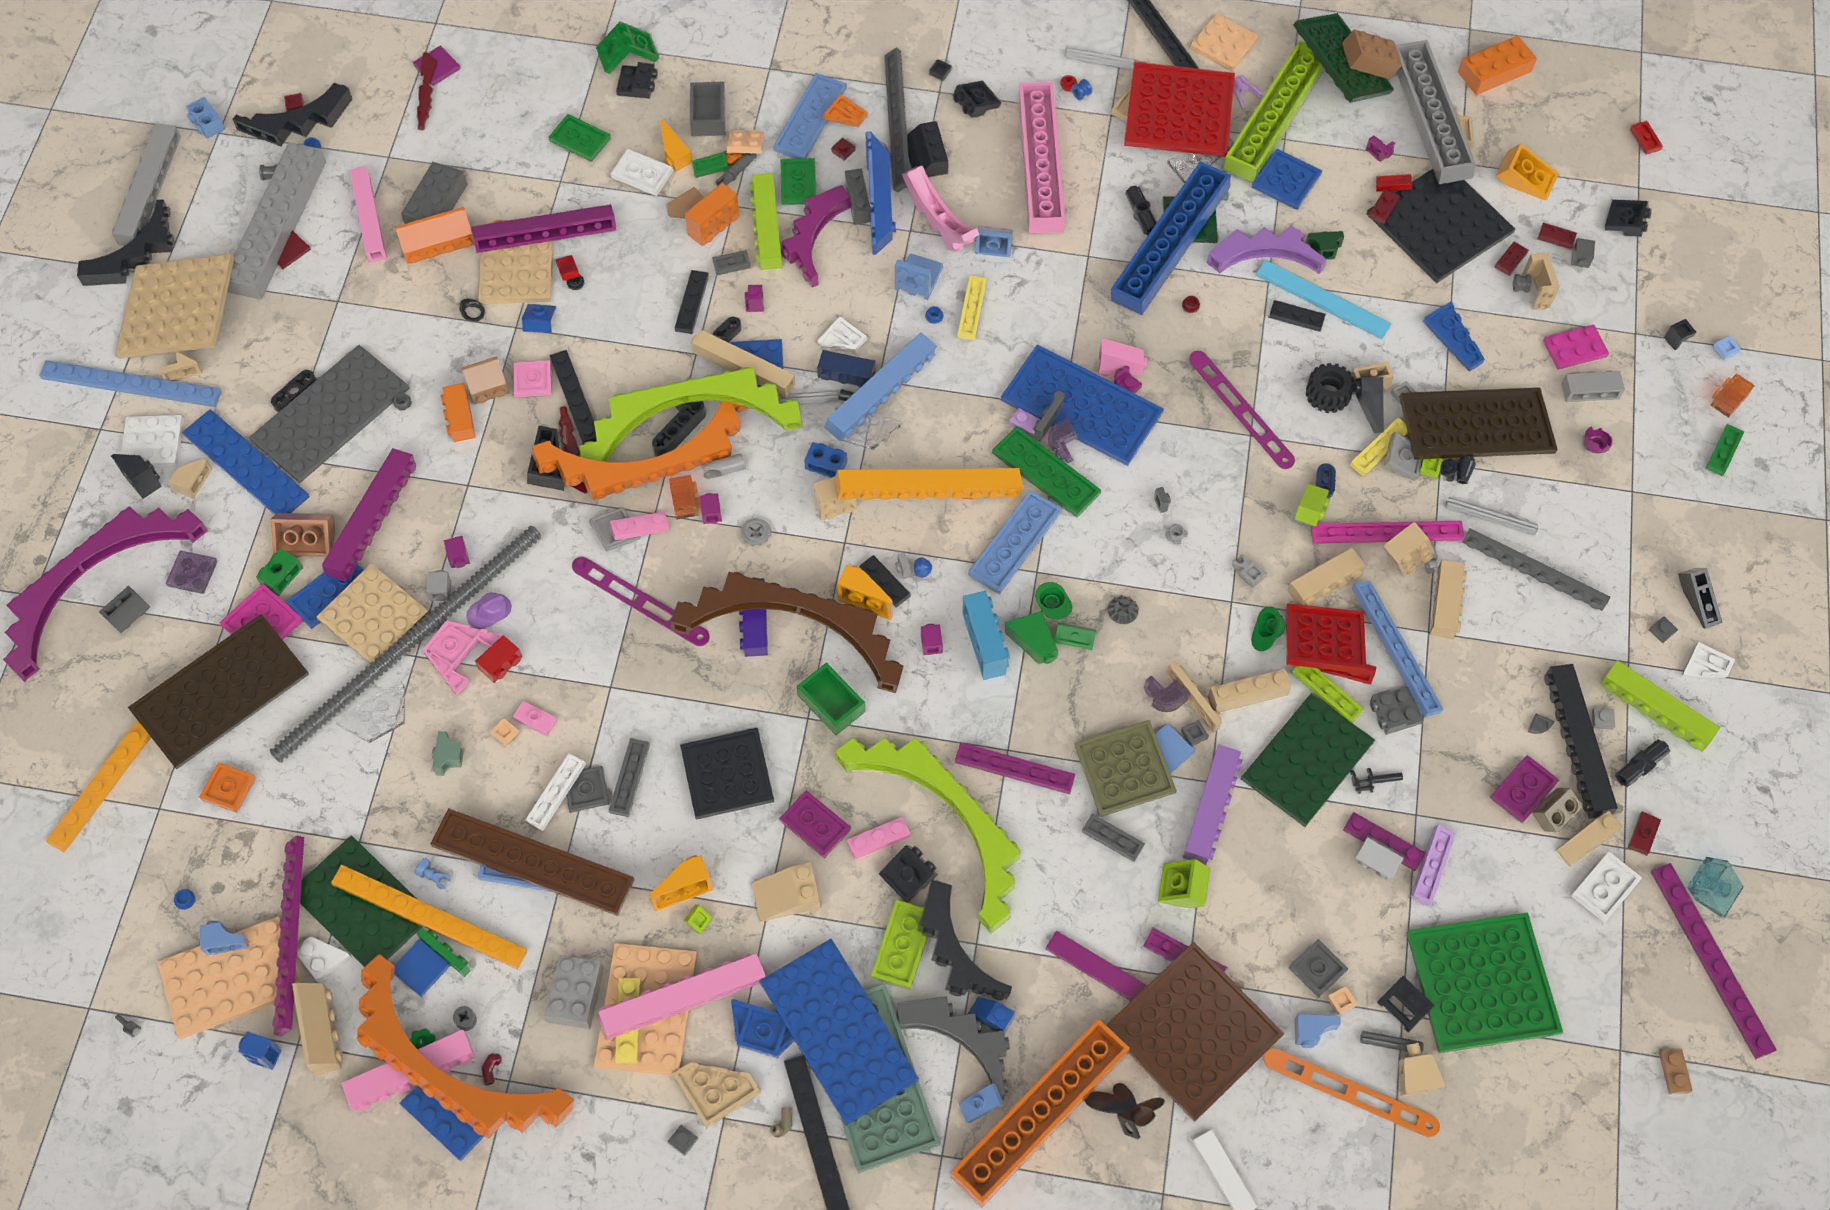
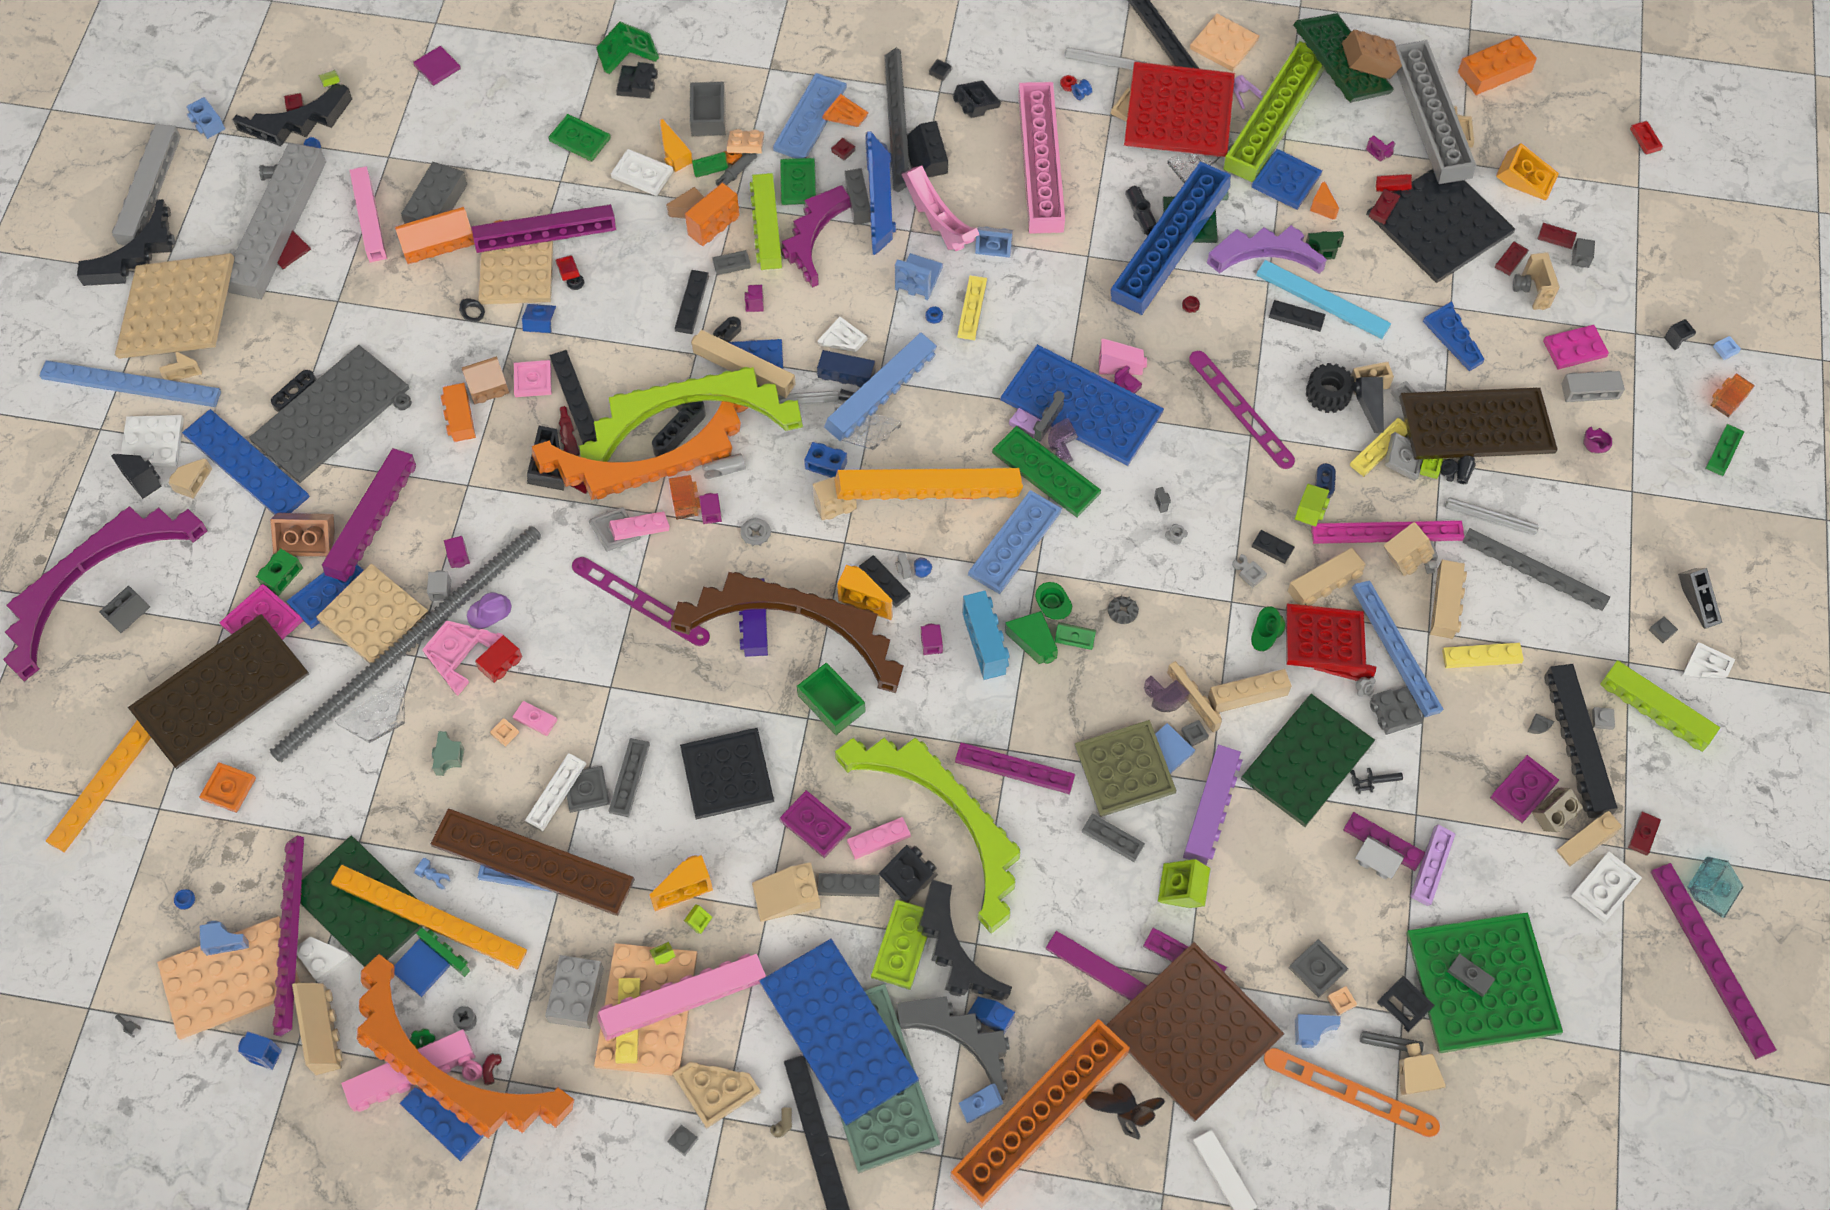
clear purple plate [166,550,218,594] -> none
dark red sword [417,52,437,131] -> none
blue wing [731,999,794,1058] -> none
lime plate [1291,666,1365,723] -> none
black plate [1605,199,1652,237] -> none
black piece [1615,739,1671,787] -> none
medium nougat plate [1659,1049,1693,1095] -> none
none -> lime slope [319,70,340,87]
none -> bright pink plate [462,1060,483,1081]
none -> lime plate [650,941,676,965]
none -> dark grey plate [818,873,880,897]
none -> black plate [1252,530,1295,564]
none -> orange slope [1310,182,1339,219]
none -> light grey plate [1356,677,1376,697]
none -> light yellow plate [1442,643,1524,668]
none -> dark grey plate [1447,954,1495,997]

